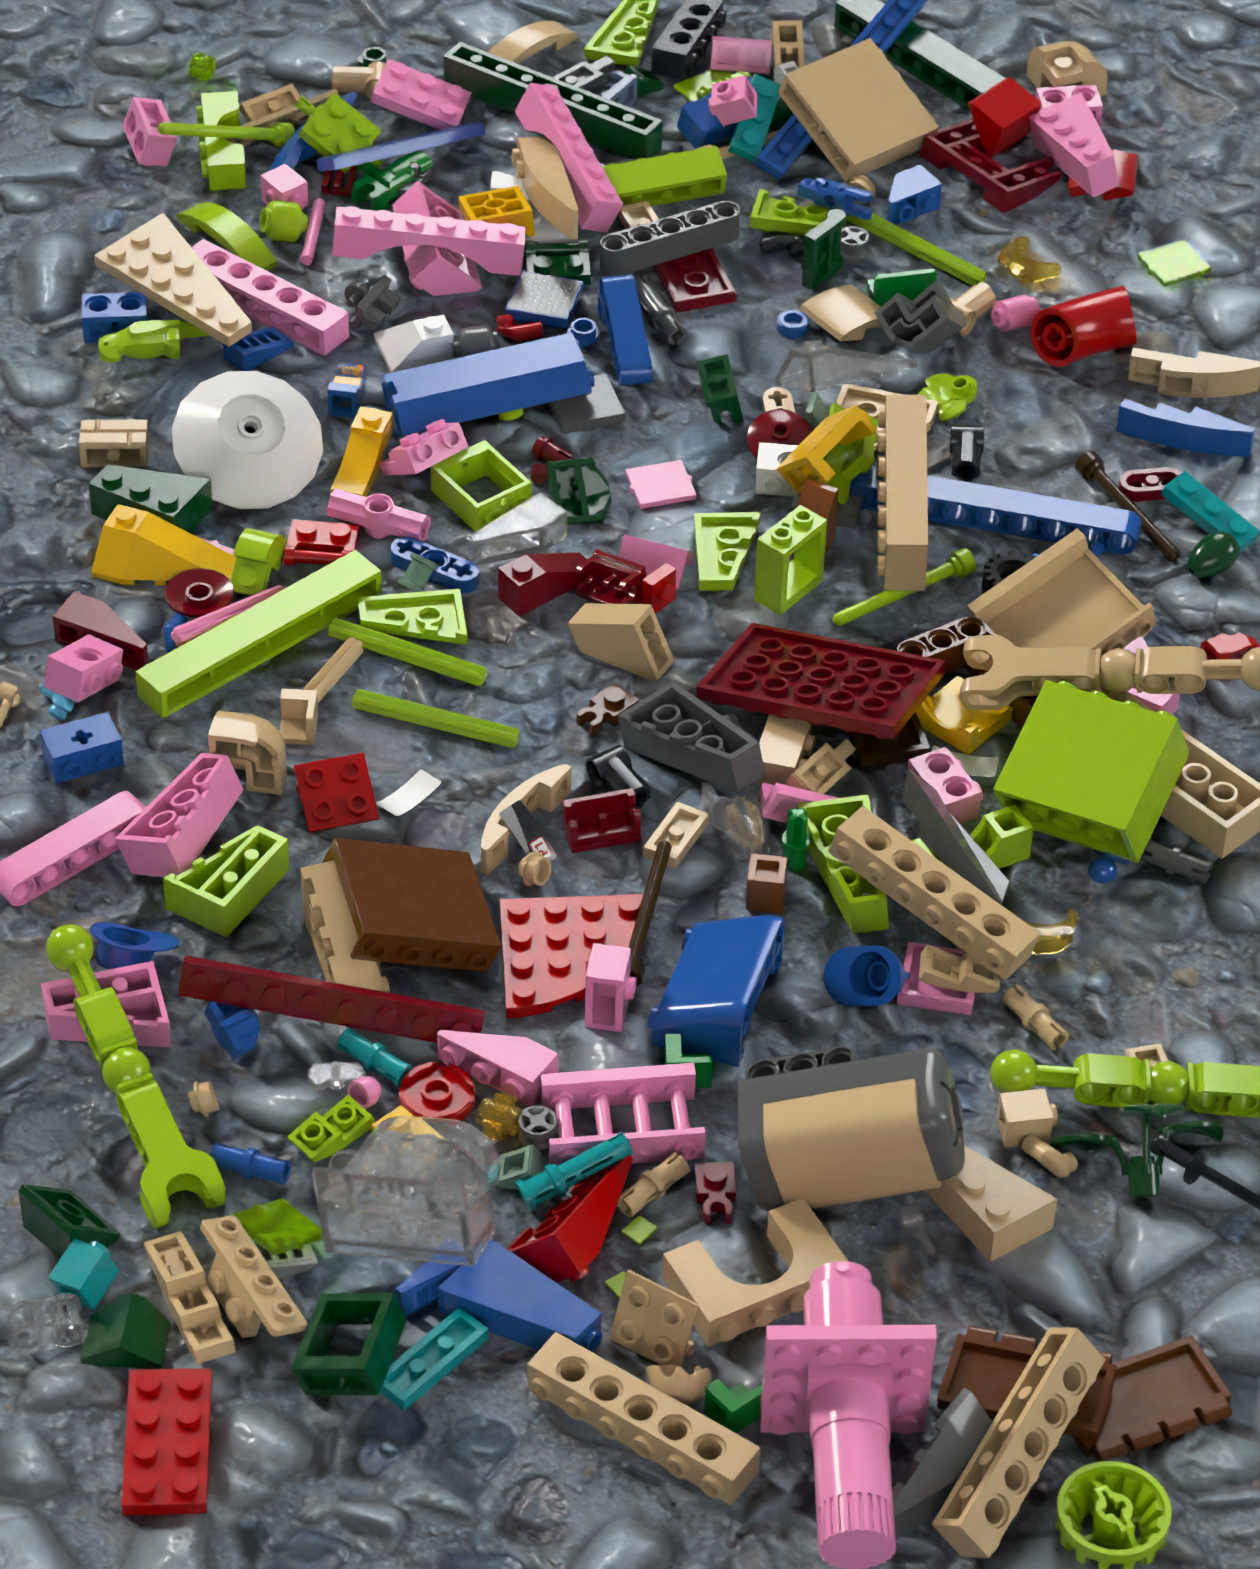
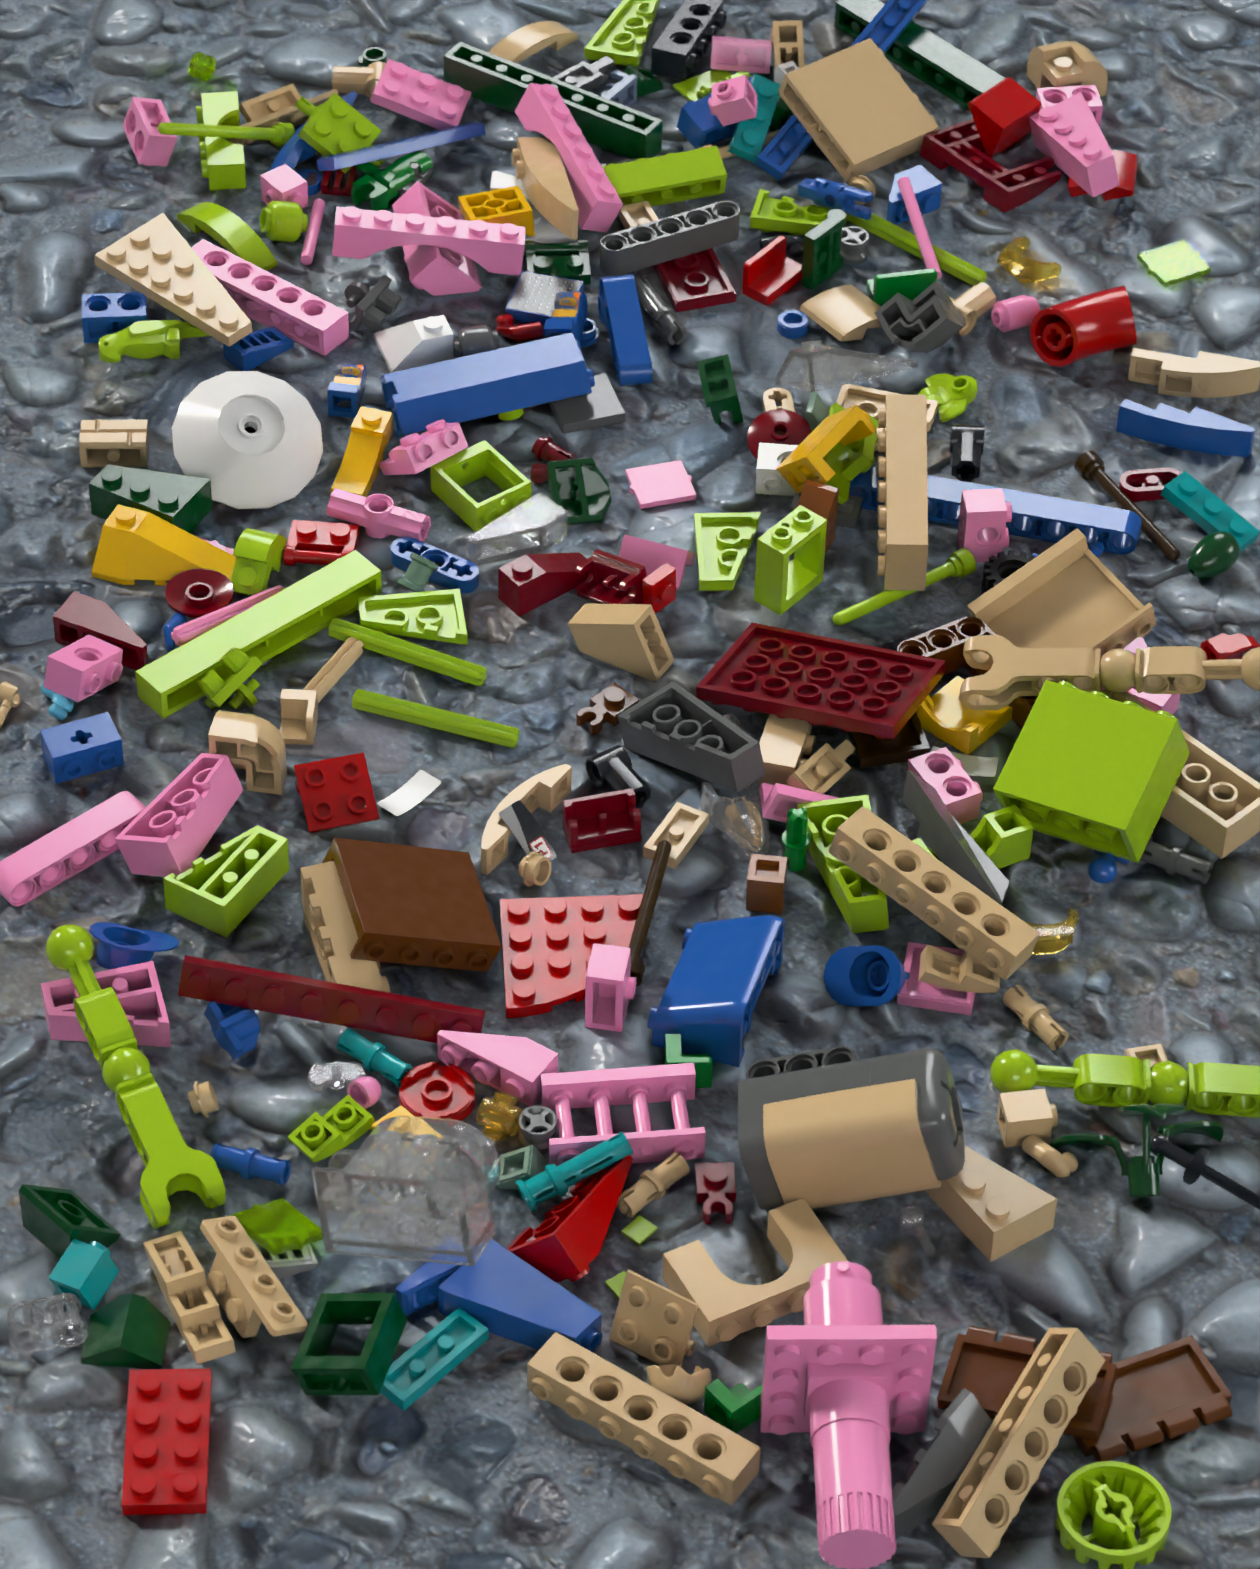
none -> lime hips [197,647,263,710]
none -> blue tile [296,169,322,196]
none -> blue leg [544,292,588,343]
none -> red panel [742,235,802,306]
none -> bright pink bar [898,177,942,280]
none -> bright pink brick [957,488,1012,563]

